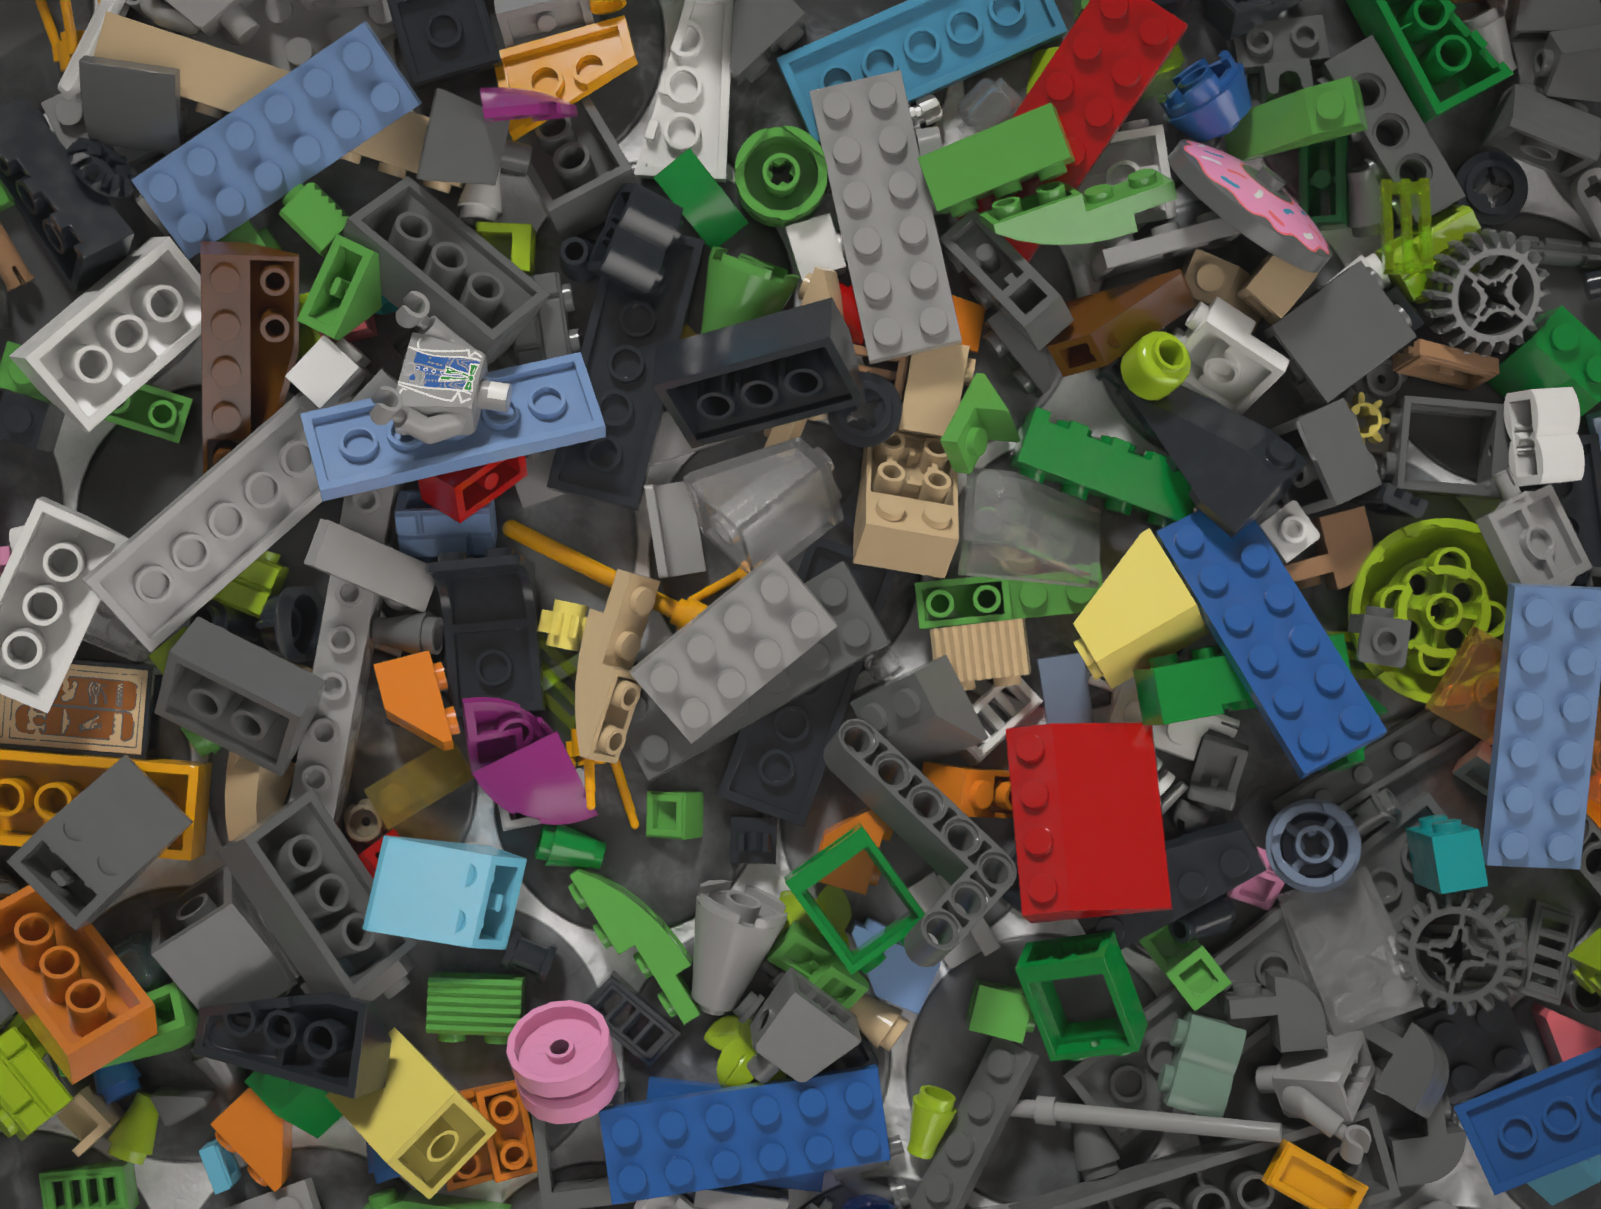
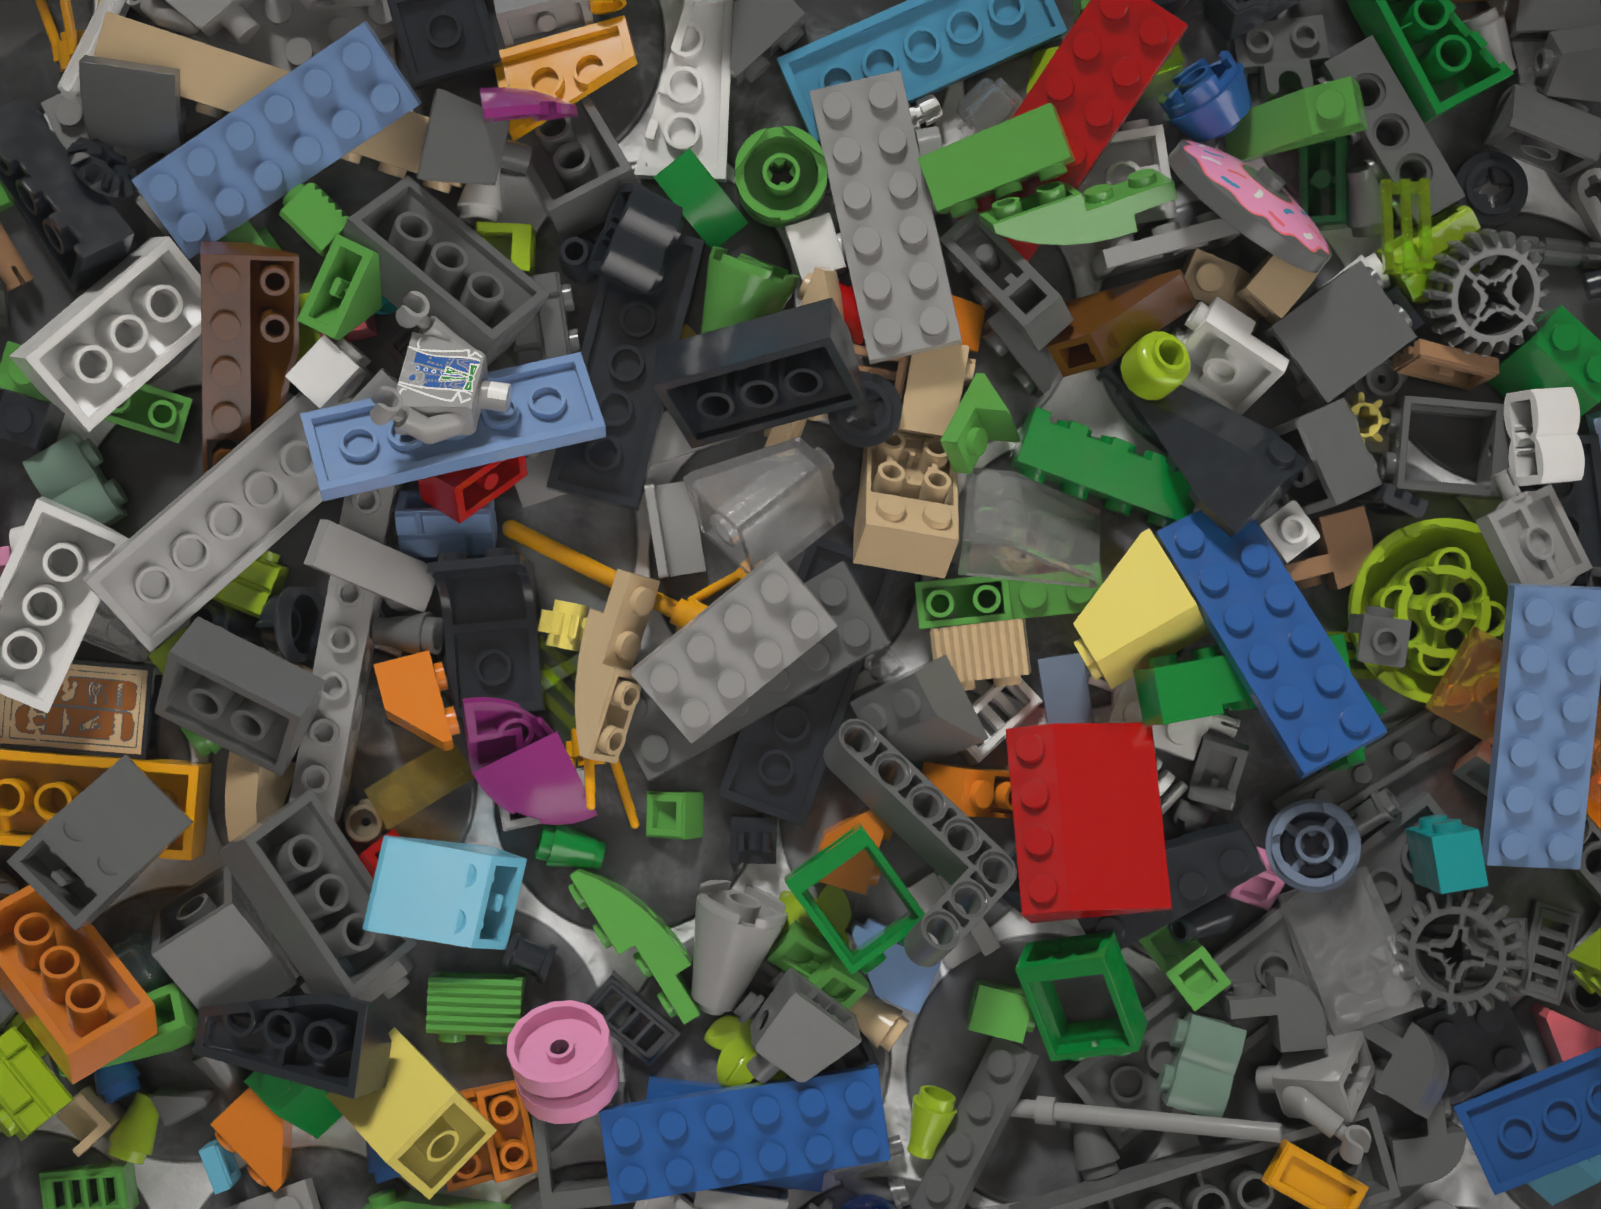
none -> sand green brick [22,434,128,527]

